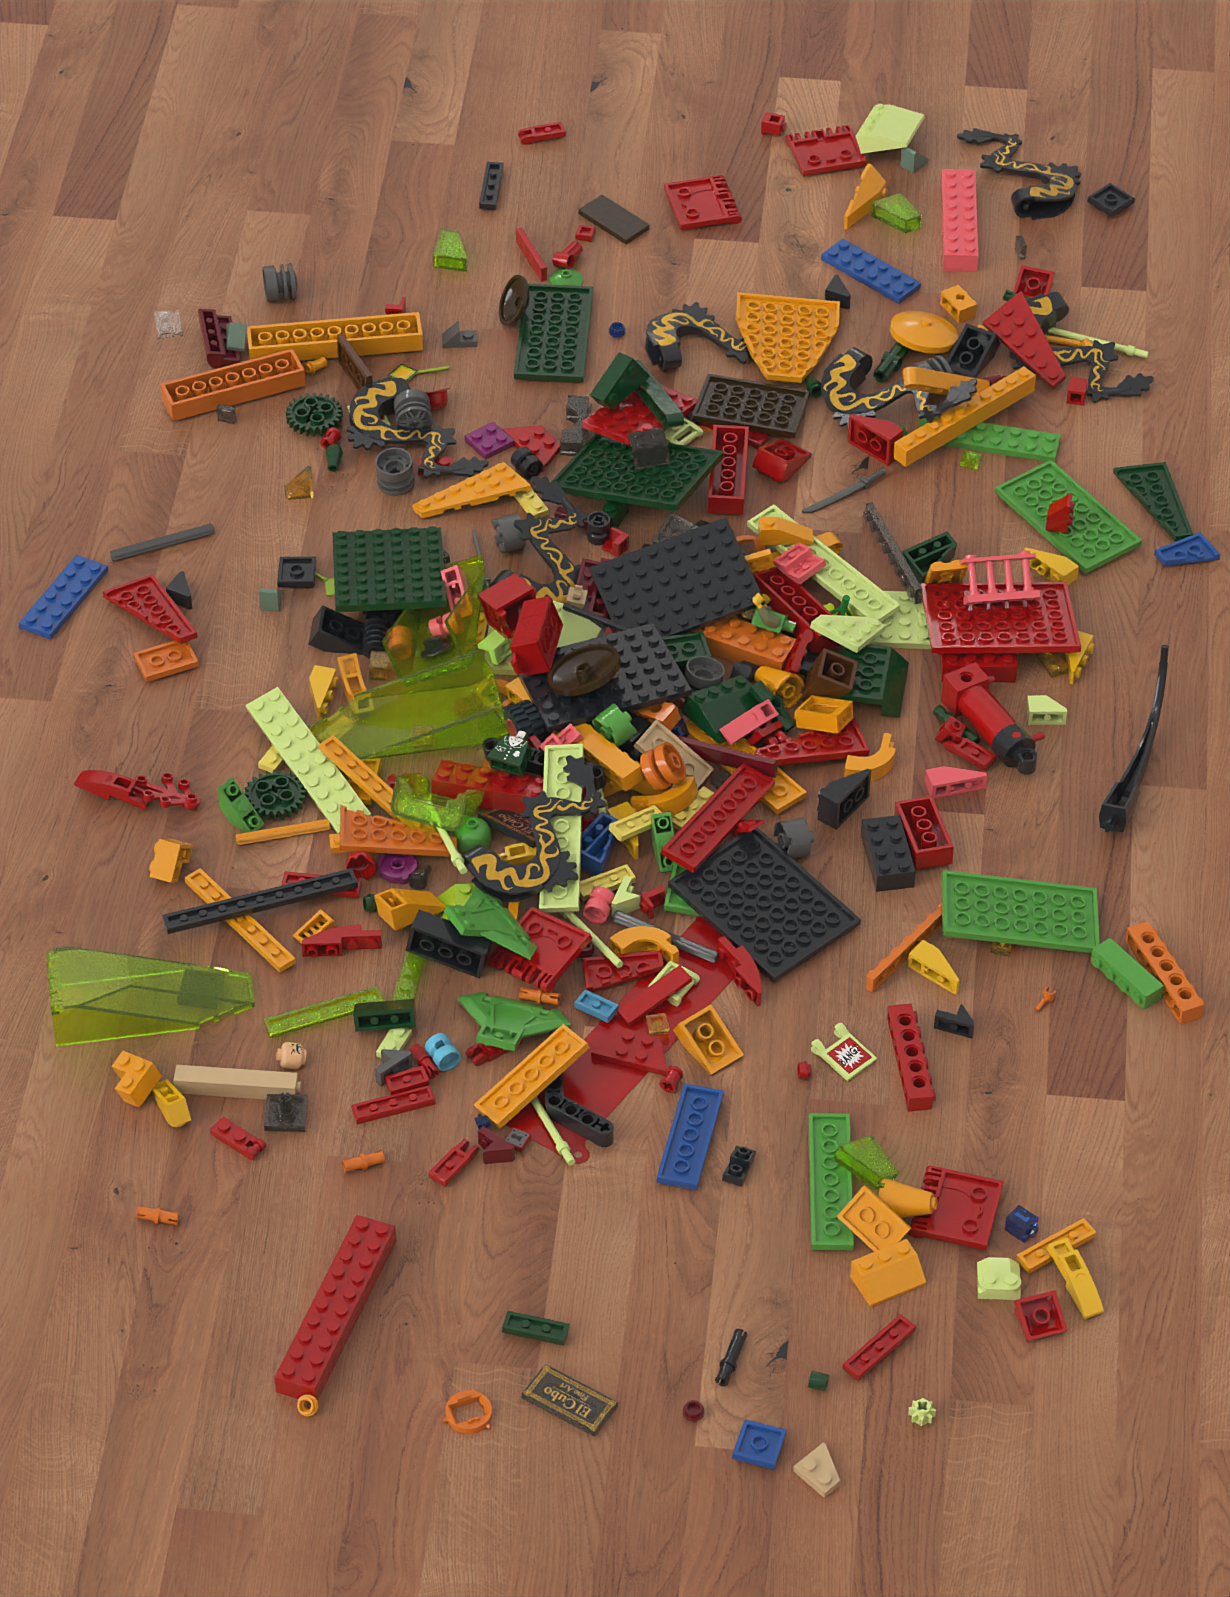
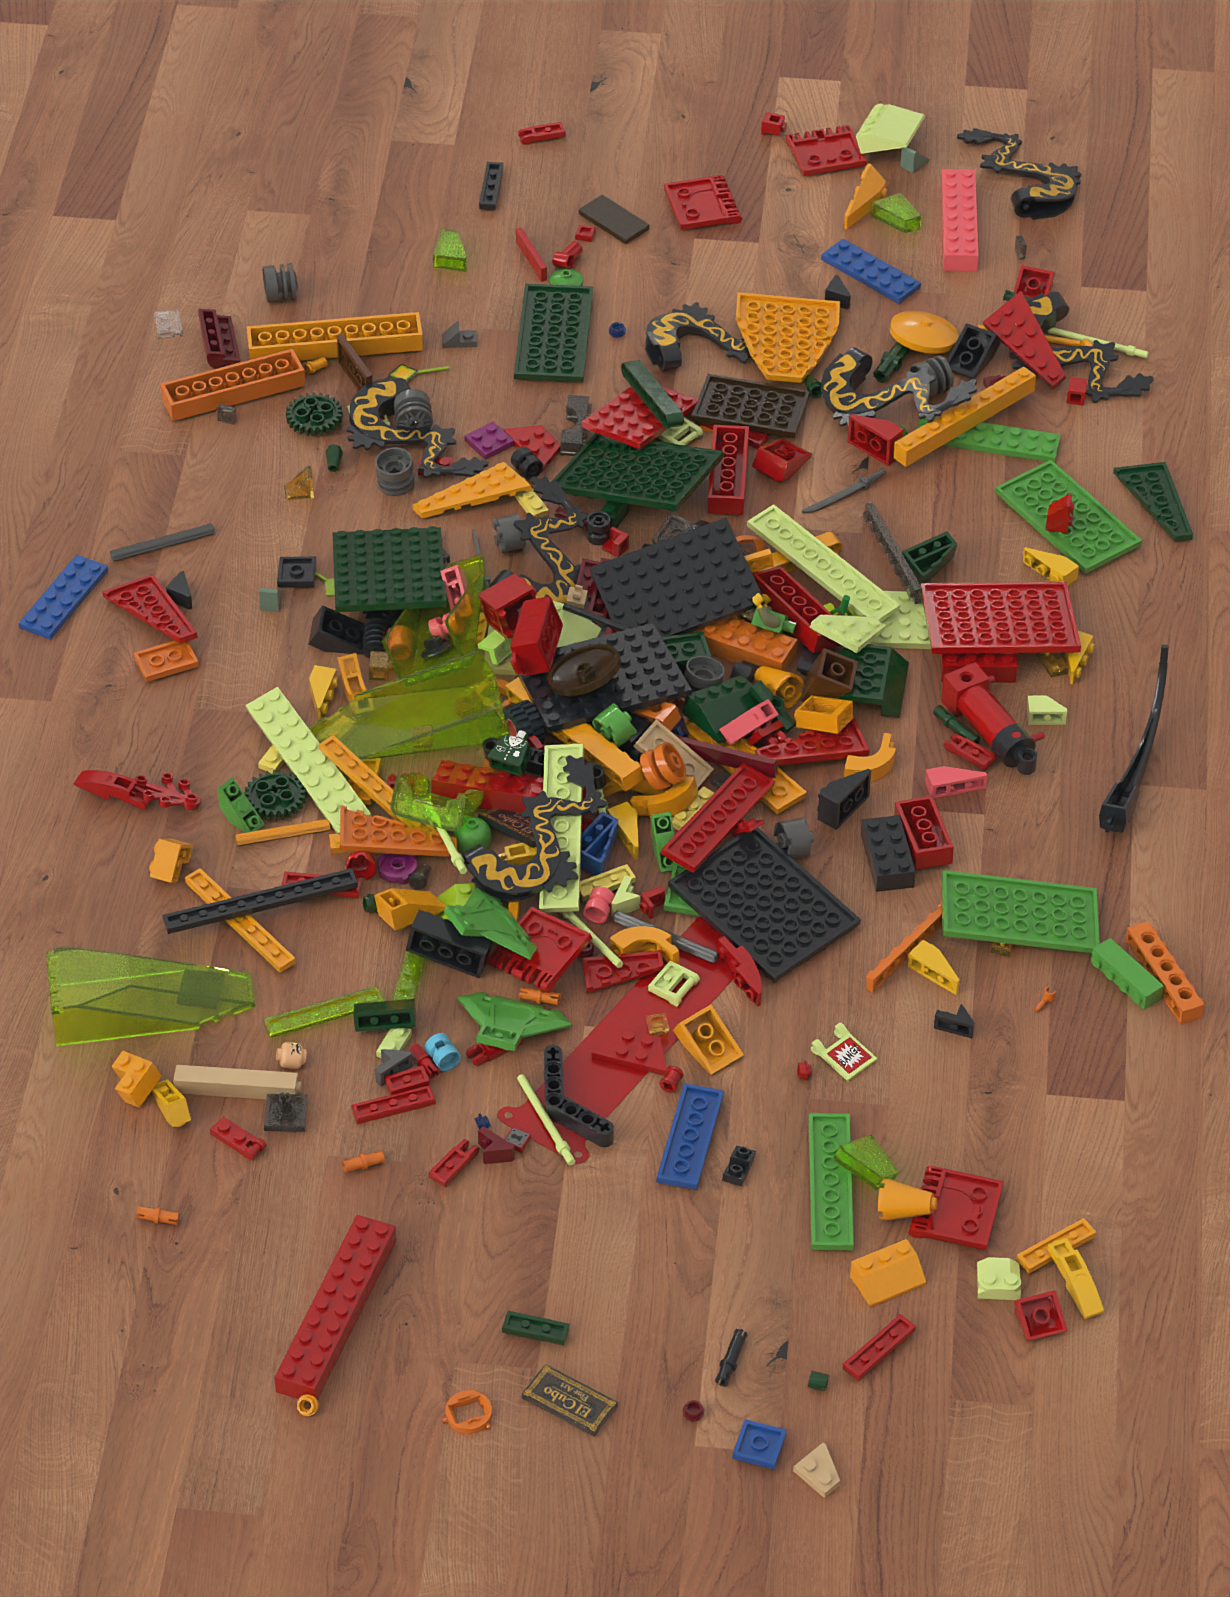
sand green slope [226,322,247,352] -> none
light orange slope [292,909,336,944] -> none
red slope [302,924,382,957] -> none
red bush [320,427,342,450] -> none
red panel [385,297,406,315] -> none
red piece [425,388,450,410] -> none
light orange plate [474,1024,590,1129] -> none
dark brown dish [499,275,530,326] -> none
coral slope [539,723,584,752] -> none
dark azure plate [574,990,619,1023] -> none
dark green wedge [590,352,651,410] -> none
light yellow plate [608,805,662,842] -> none
red tile [617,965,692,1027] -> none
clear smoke brick [628,428,671,470] -> none
light orange slope [758,517,814,545] -> none
coral slope [773,542,826,584] -> none
red hinge [784,629,814,674] -> none
light orange plate [837,1185,912,1252] -> none
red brick [887,1003,936,1112] -> none
light orange beam [903,367,990,397] -> none
yellowish green gear [908,1398,936,1426] -> none
light orange plate [924,560,968,583] -> none
red bracket [934,715,966,744] -> none
light orange brick [940,285,978,324] -> none
clear neon green plate [960,450,982,470] -> none
coral fence [960,551,1040,605] -> none
clear blue brick [1005,1205,1039,1243] -> none
black plate [1087,183,1135,217] -> none
blue wing [1154,532,1220,566] -> none

